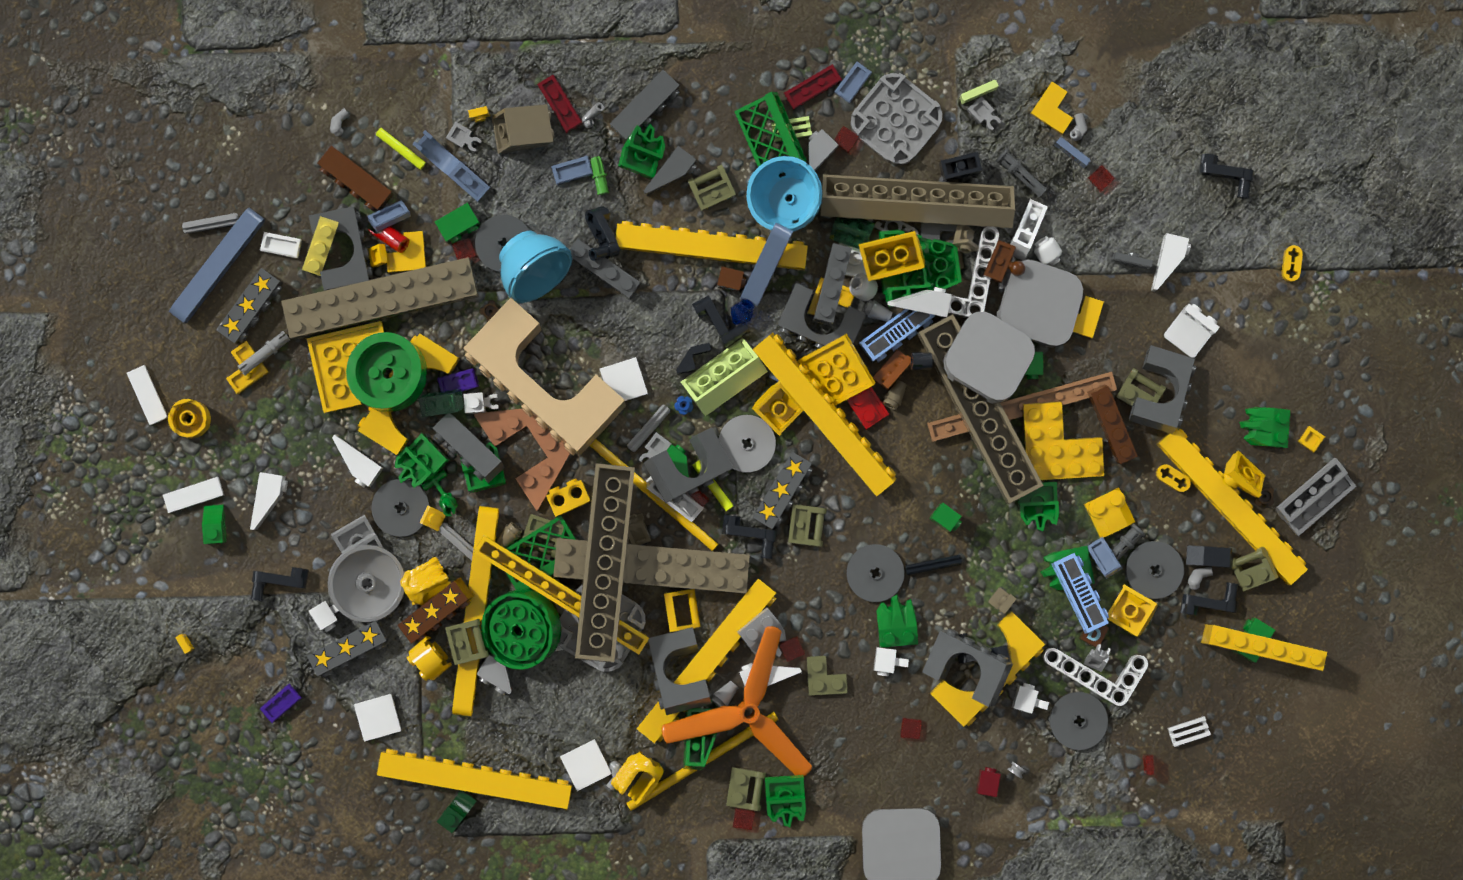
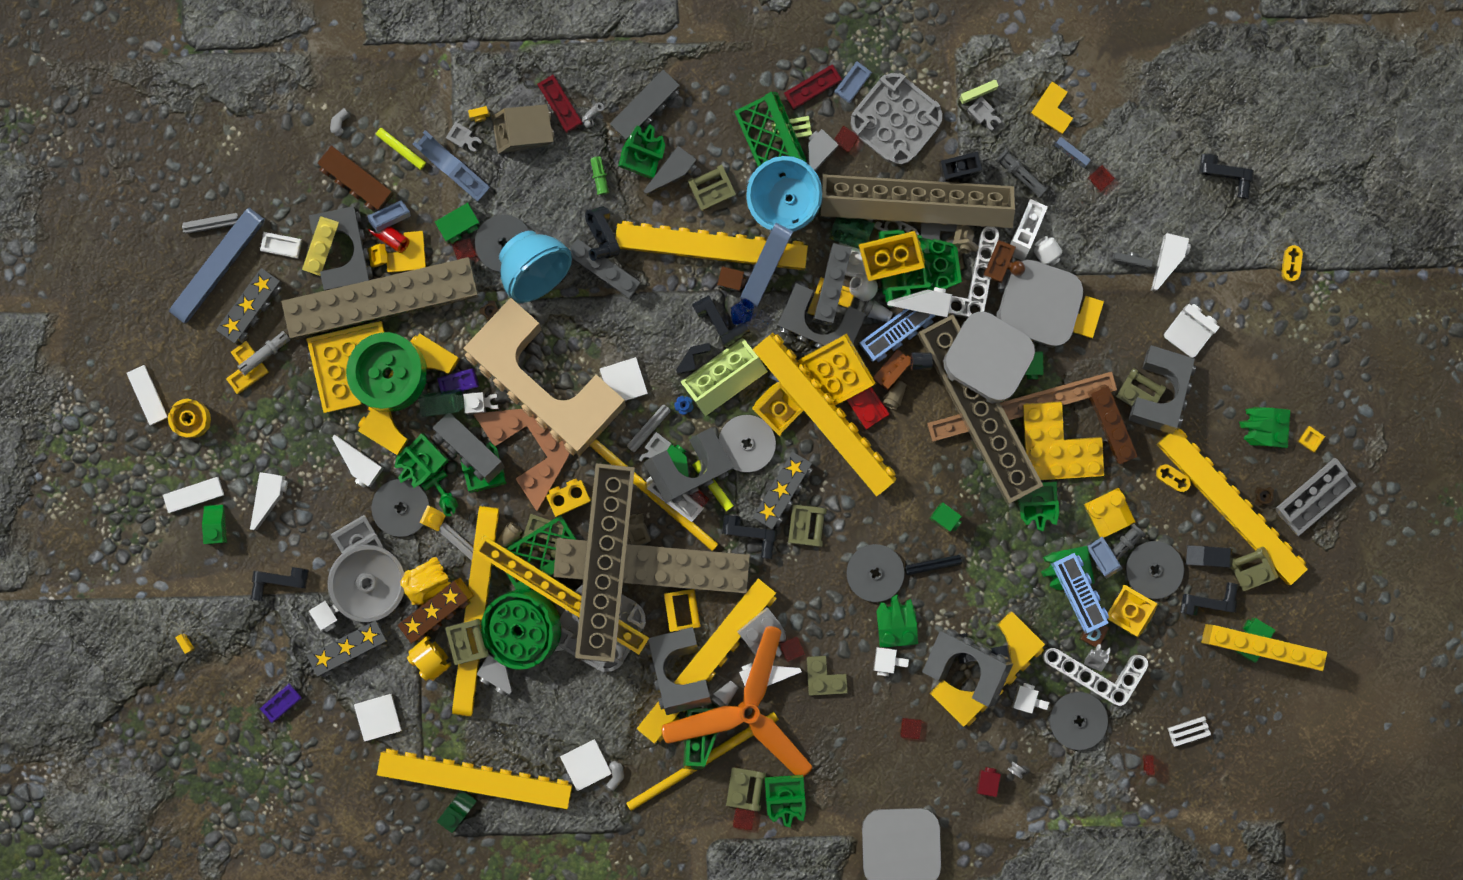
sand blue tile [551,156,593,185] -> none
yellow piece [611,751,664,806] -> none
dark tan bracket [988,588,1016,614] -> none
light grey arm [1070,113,1087,141] -> none
light grey arm [1188,566,1213,590] -> none
yellow slope [1224,450,1266,498] -> none

